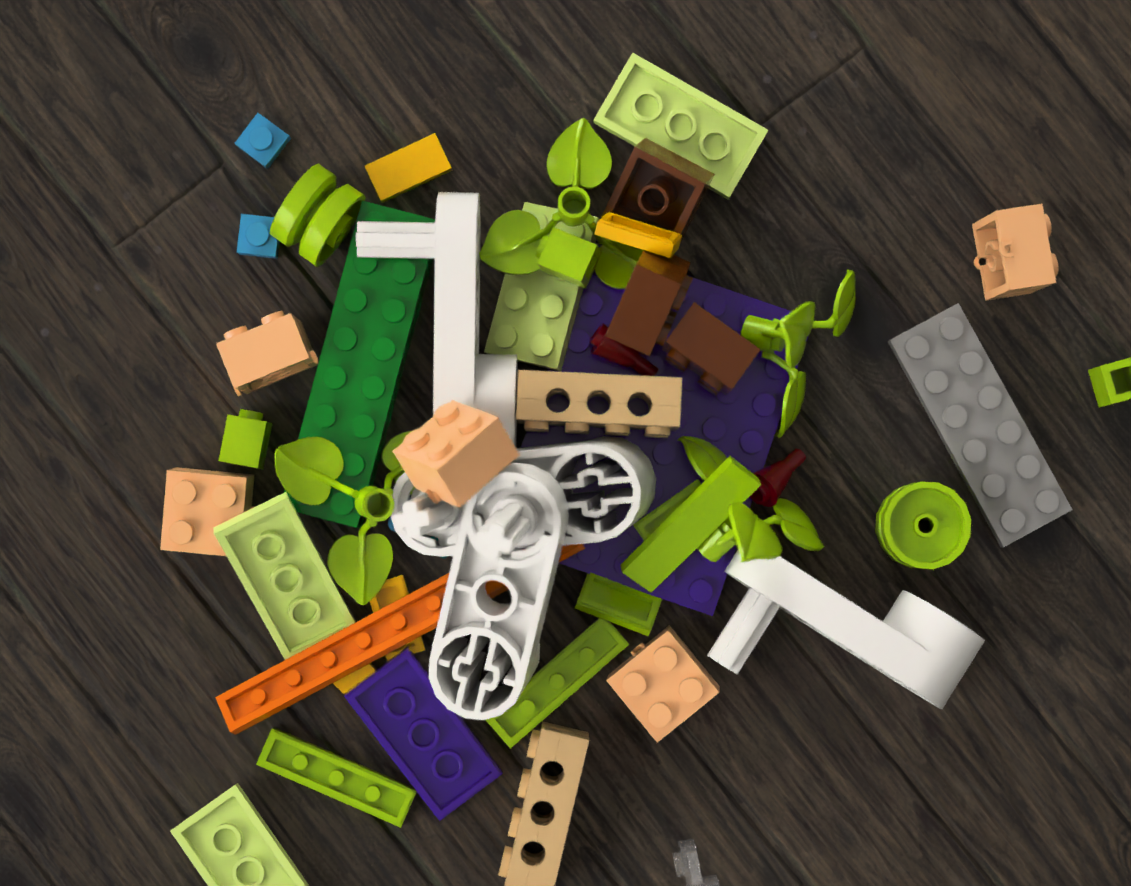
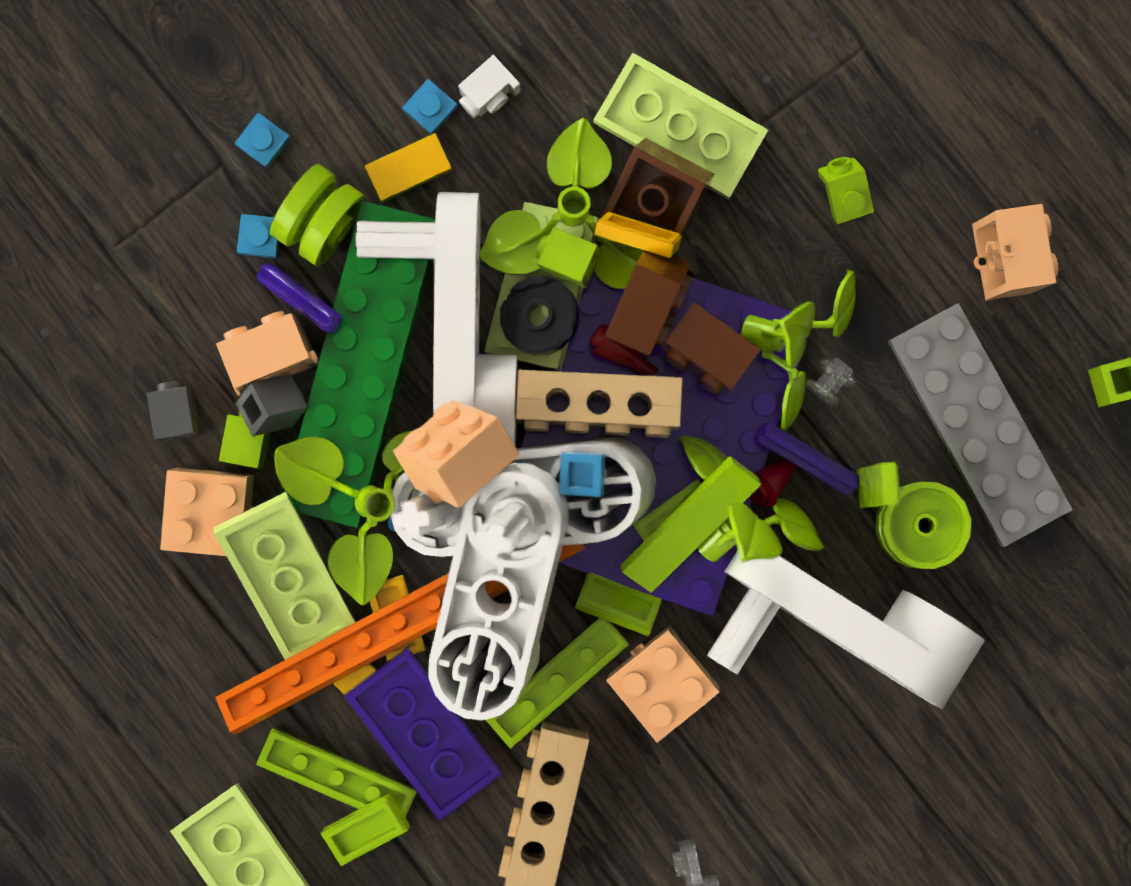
none -> dark grey brick [146,381,200,442]
none -> dark grey brick [236,374,308,437]
none -> dark purple axle [257,263,342,333]
none -> lime tile [320,793,410,866]
none -> dark azure plate [402,79,458,135]
none -> white brick [458,55,521,118]
none -> black tile [500,276,579,356]
none -> dark azure plate [559,451,605,497]
none -> dark purple axle [757,423,859,495]
none -> clear wheel [805,358,856,408]
none -> lime bracket [818,157,874,224]
none -> lime tile [856,462,901,508]

